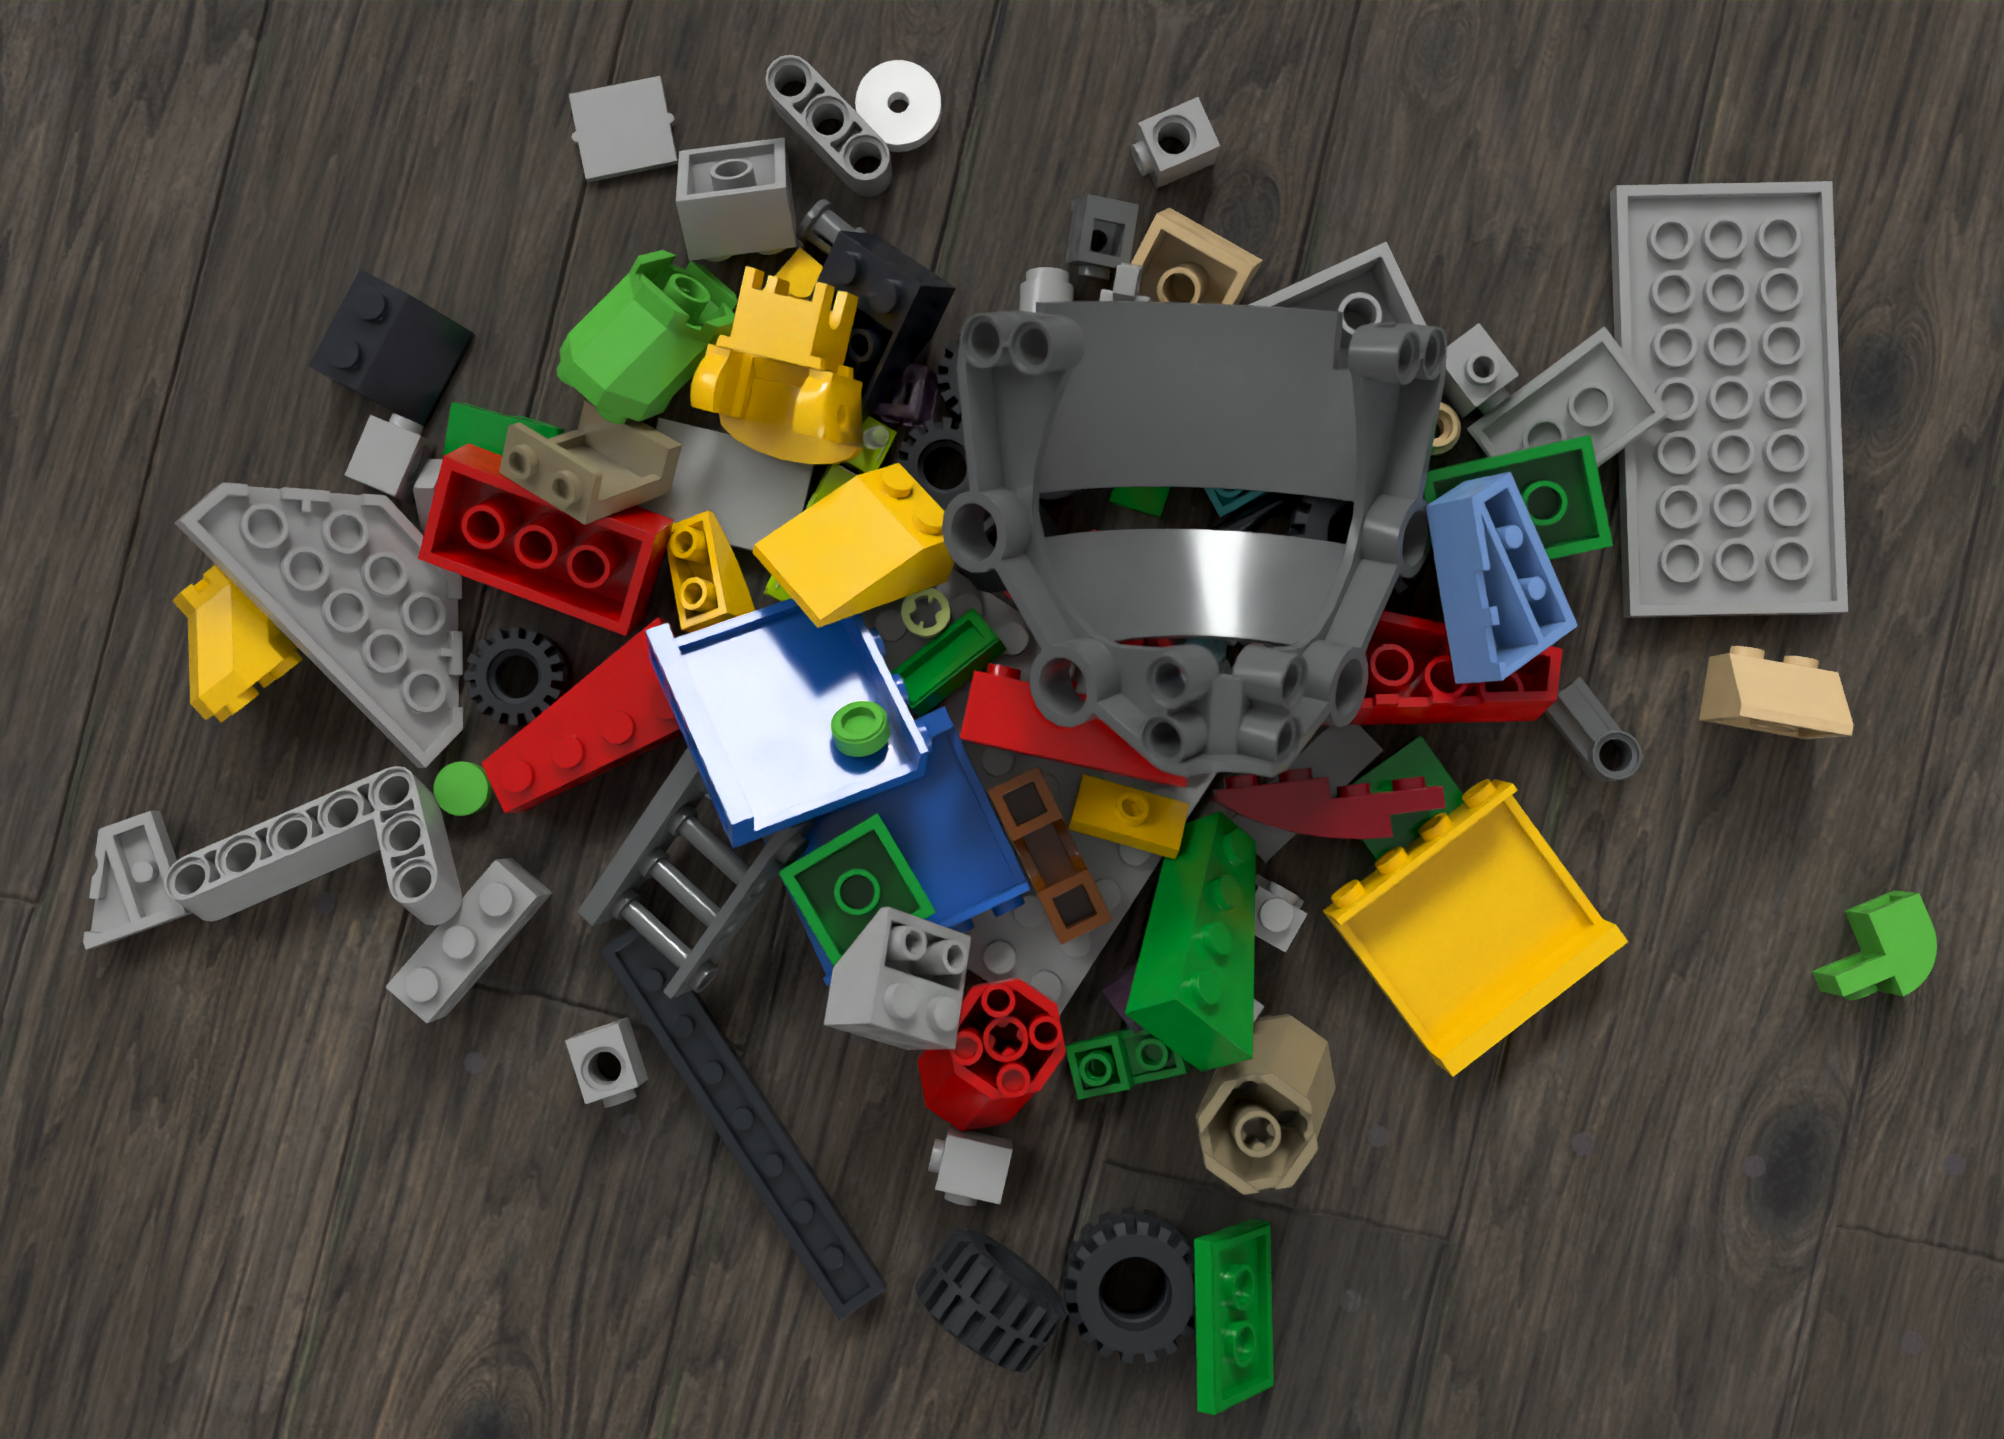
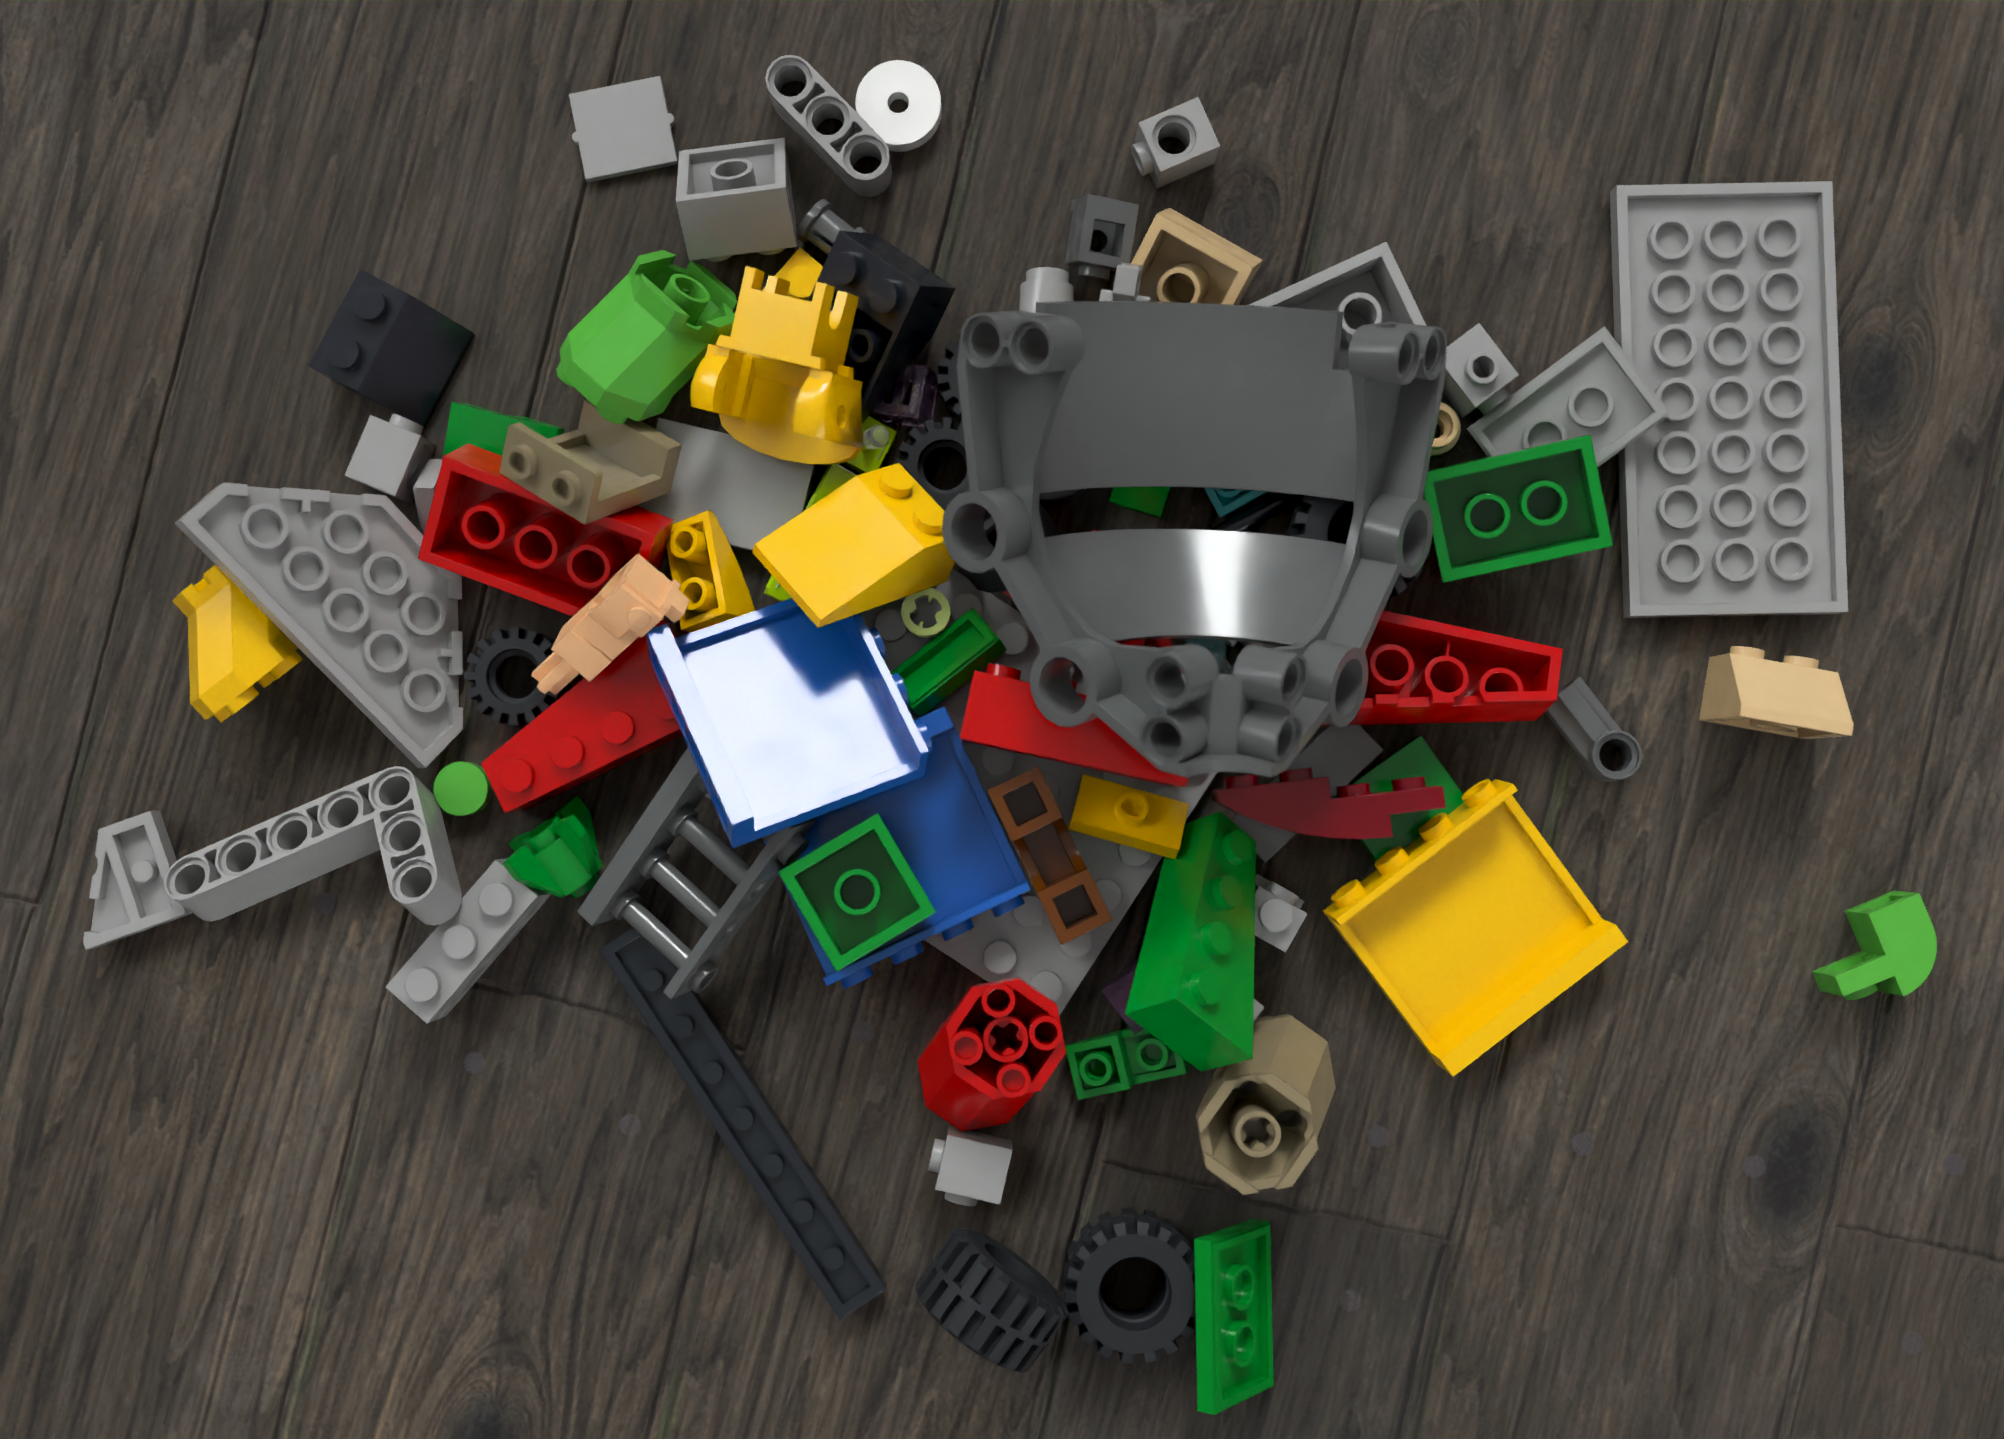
light grey brick [565,1017,648,1108] -> none
light grey slope [824,907,971,1050] -> none
bright green tile [830,701,890,757] -> none
medium blue wedge [1425,472,1578,684] -> none
none -> green brick [502,795,603,899]
none -> light nougat piece [531,554,690,695]

